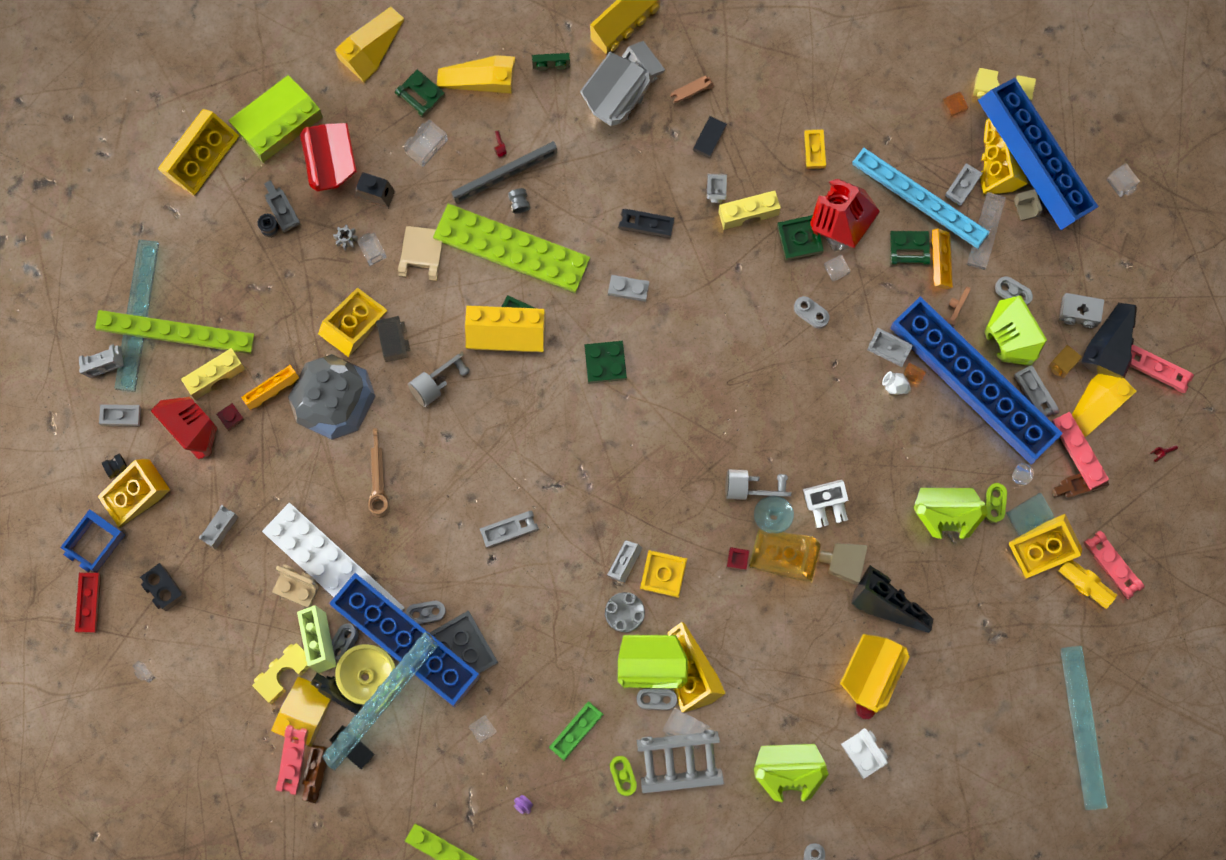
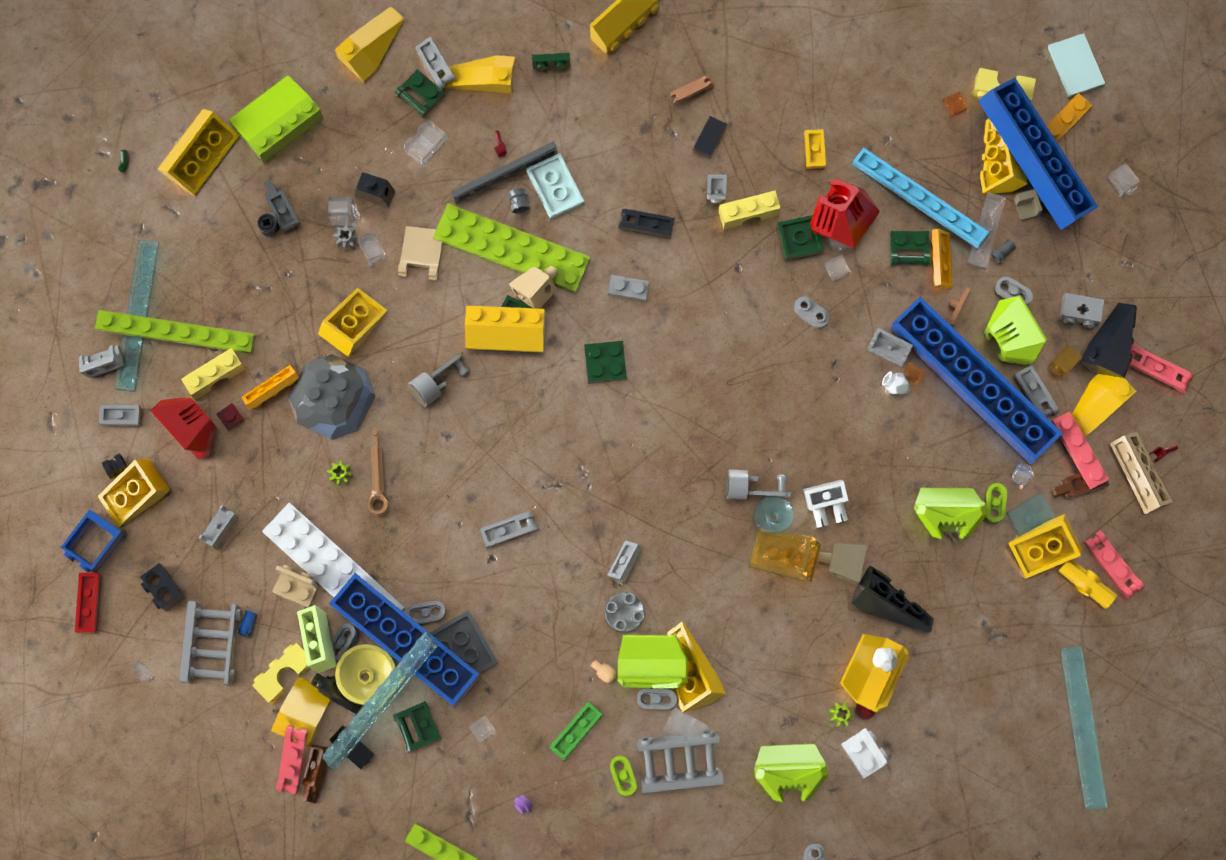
red helmet [300,123,357,192] -> none
clear smoke brick [376,316,411,362] -> none
light grey helmet [580,52,651,126] -> none
light grey hinge [622,41,665,83] -> none
yellow plate [640,550,687,598] -> none
dark red plate [727,547,750,571] -> none
light grey plate [945,163,982,206] -> none
none -> dark green piece [118,149,129,173]
none -> light grey fence [179,601,242,686]
none -> blue pin [238,611,258,637]
none -> lime gear [327,460,353,486]
none -> clear brick [328,197,360,228]
none -> dark green plate [393,701,441,753]
none -> light grey plate [415,37,457,89]
none -> tan torso [509,266,558,309]
none -> light aqua tile [526,153,585,220]
none -> light nougat cylinder [591,660,617,683]
none -> lime gear [829,702,854,727]
none -> white rock [873,648,898,672]
none -> dark grey pin [991,239,1016,263]
none -> light orange plate [1047,93,1093,143]
none -> light aqua tile [1048,33,1105,98]
none -> tan fence [1110,432,1172,514]

